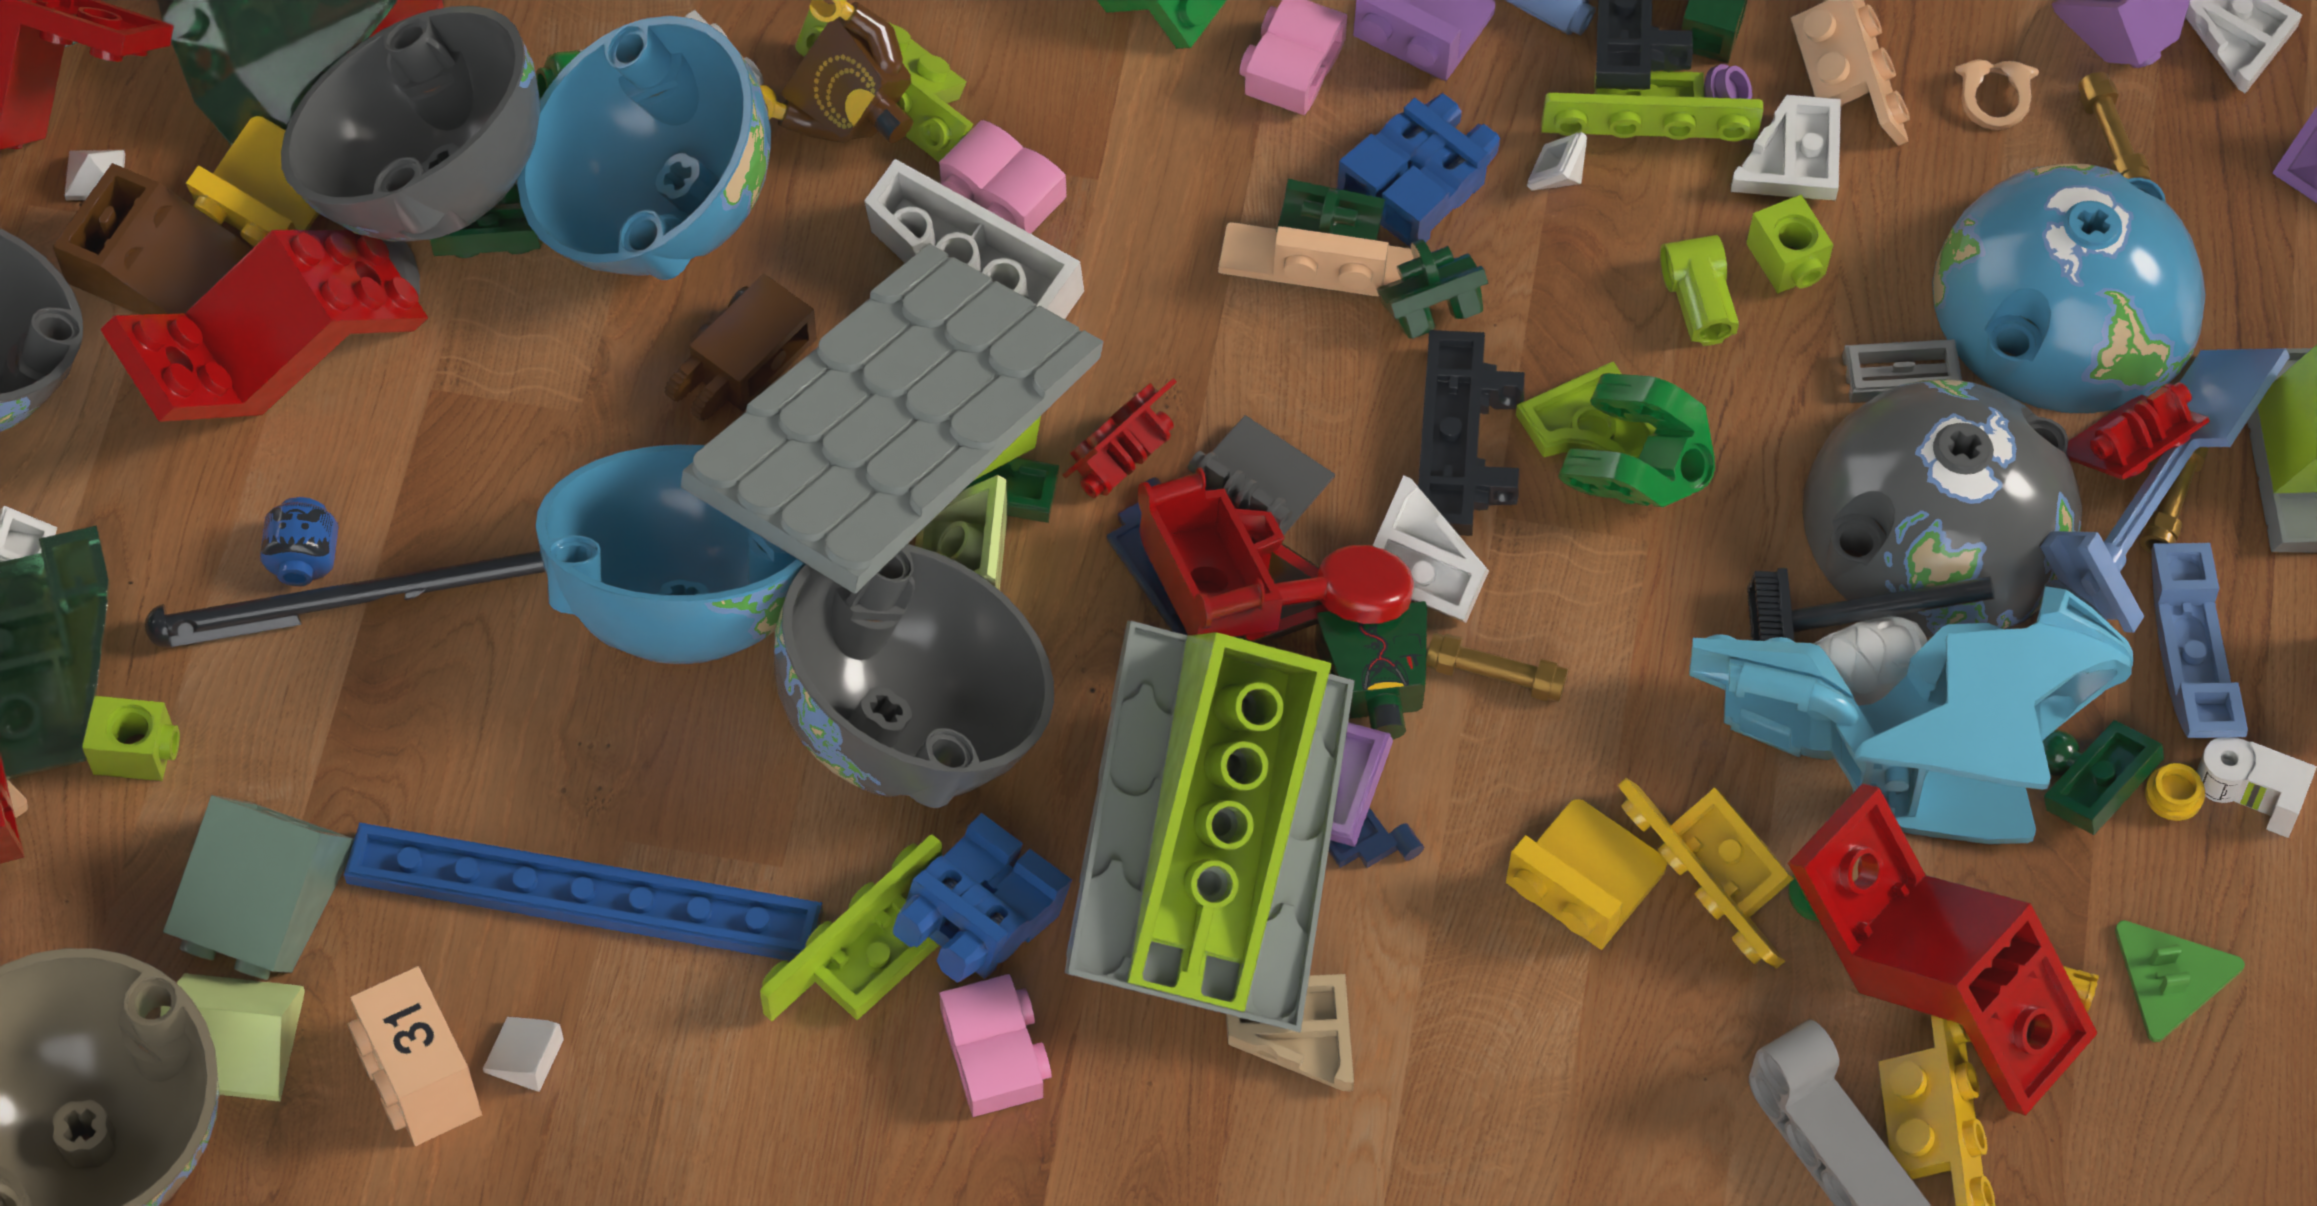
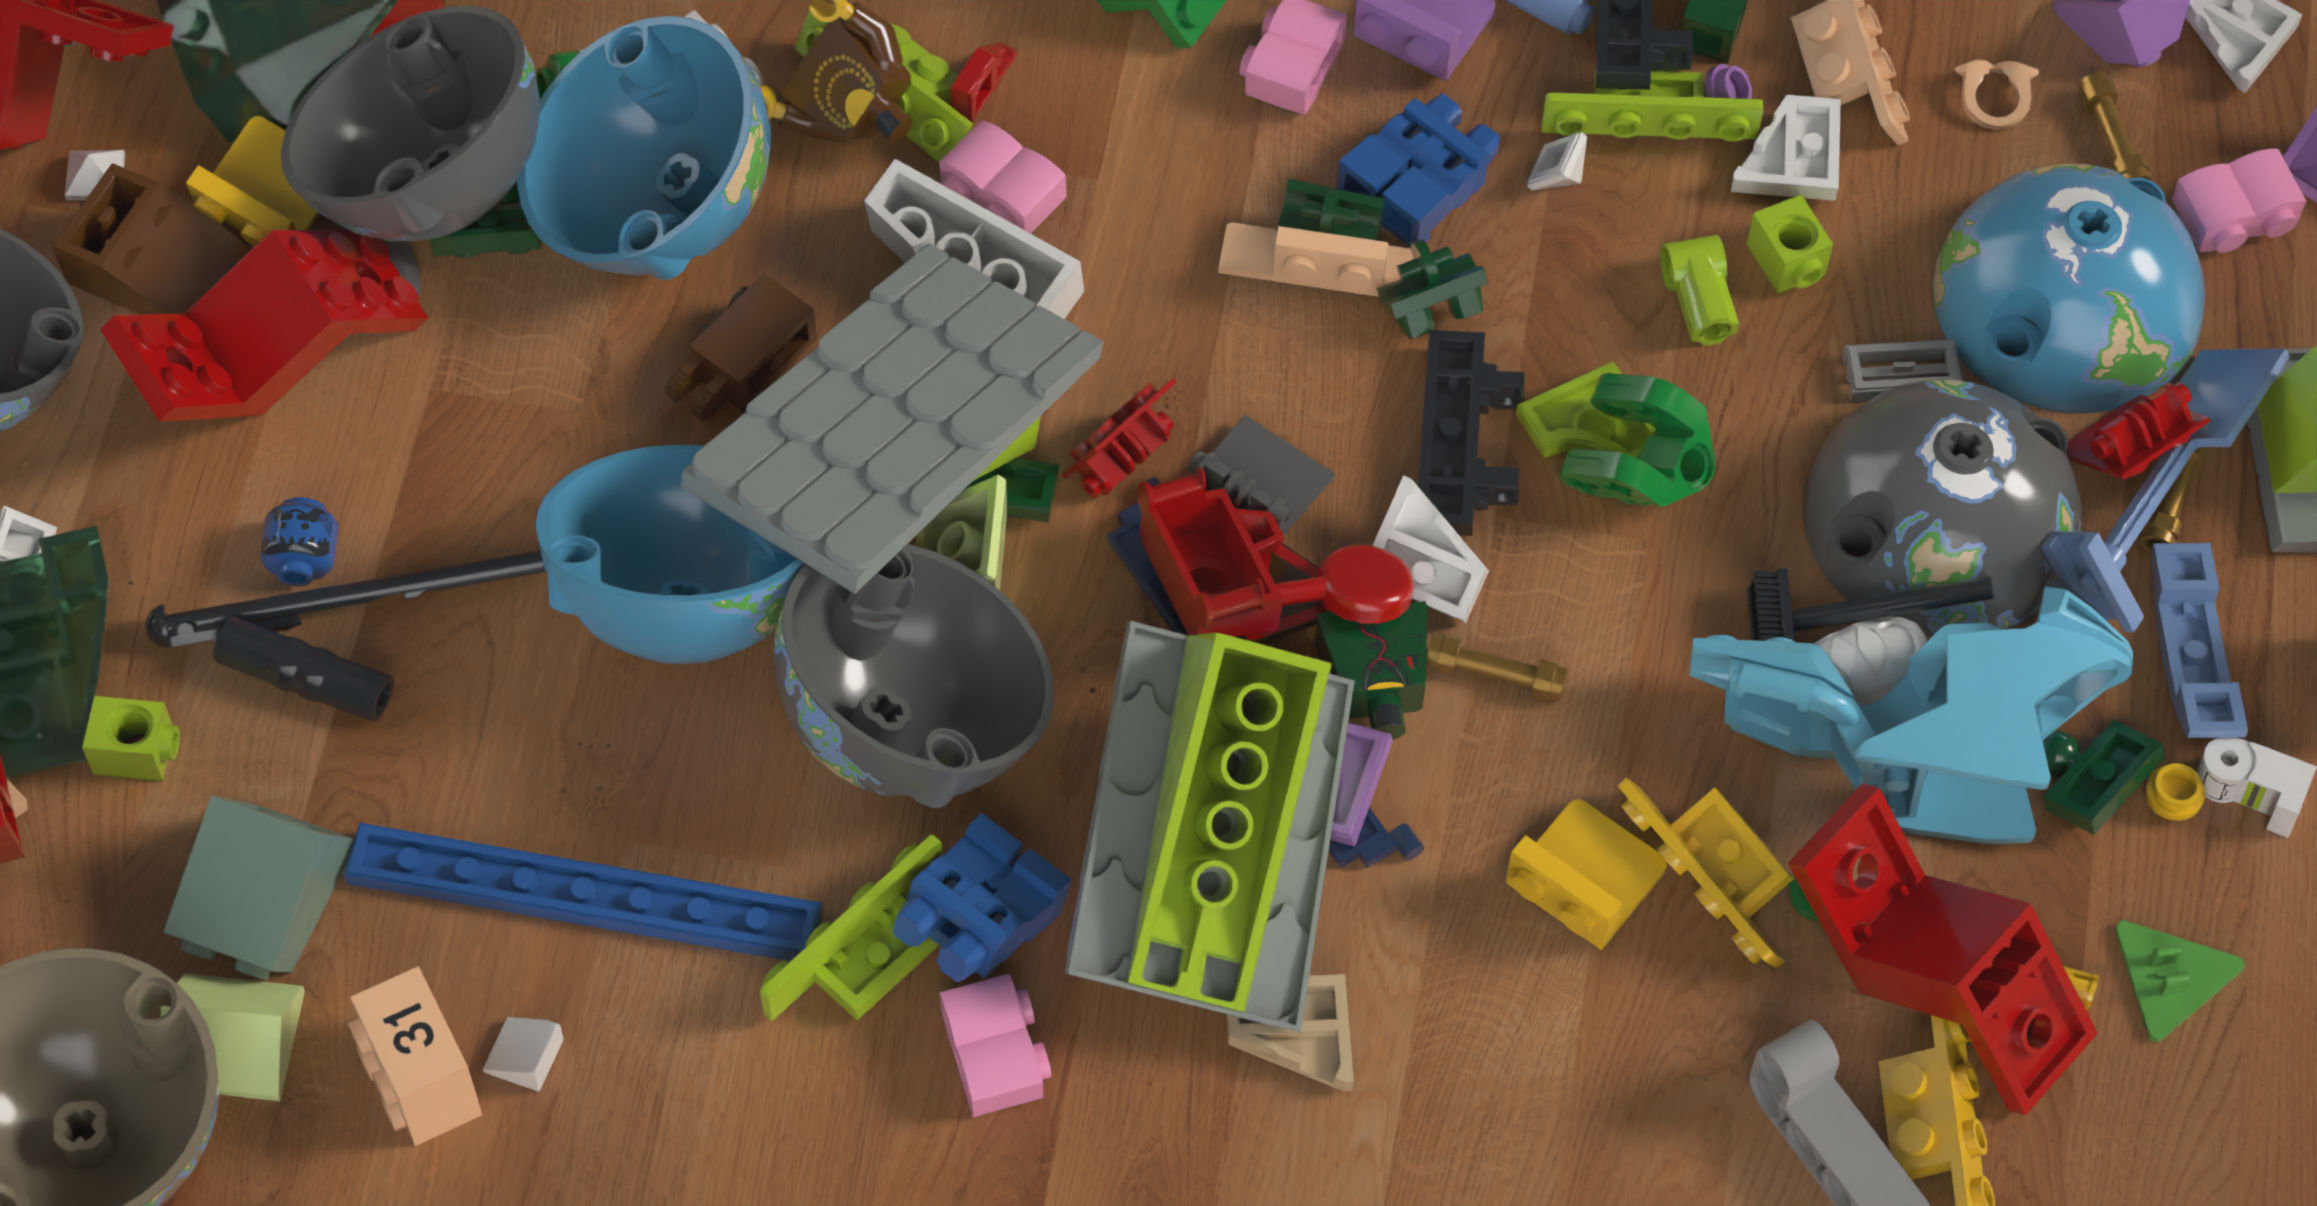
none -> black axle [213,616,394,722]
none -> red tile [951,42,1018,123]
none -> bright pink brick [2171,149,2306,253]

